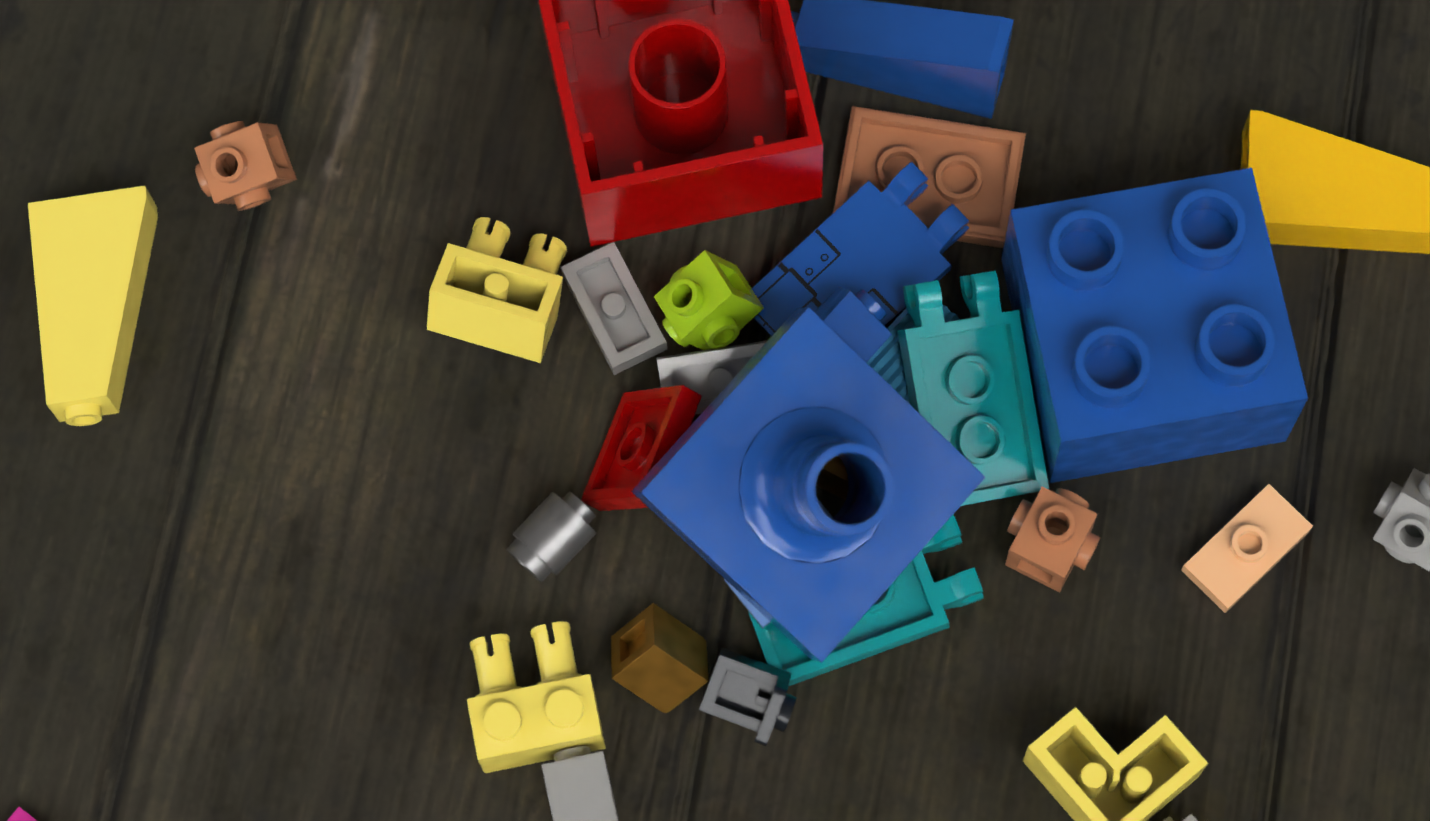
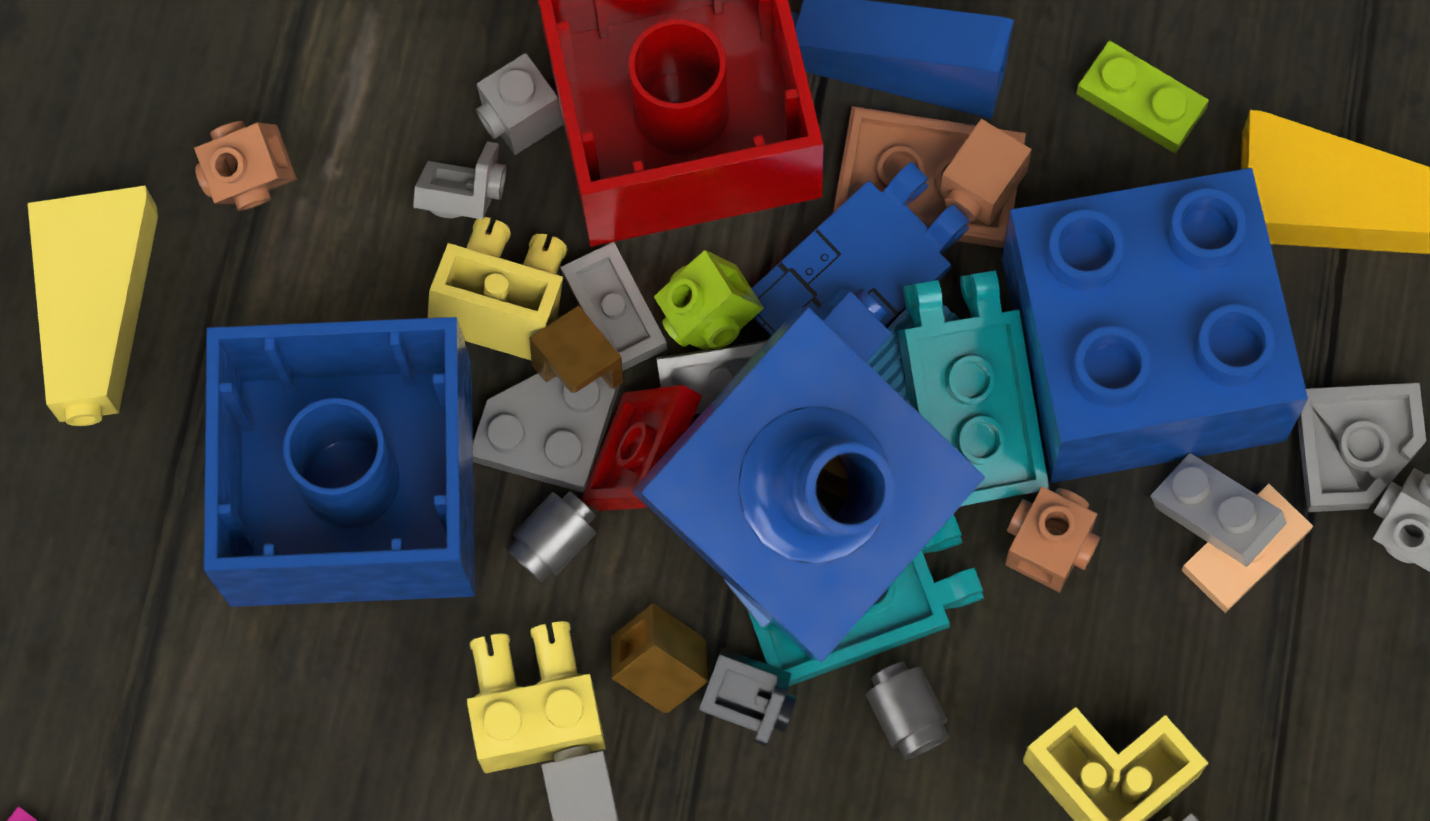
none -> blue brick [204,317,475,607]
none -> light grey bracket [413,141,506,220]
none -> light grey plate [473,374,620,493]
none -> light grey brick [476,53,563,155]
none -> pearl gold panel [529,305,623,393]
none -> flat silver brick [866,662,949,759]
none -> nougat brick [940,119,1032,226]
none -> lime plate [1076,40,1209,154]
none -> light grey plate [1151,453,1287,567]
none -> light grey plate [1297,383,1427,512]

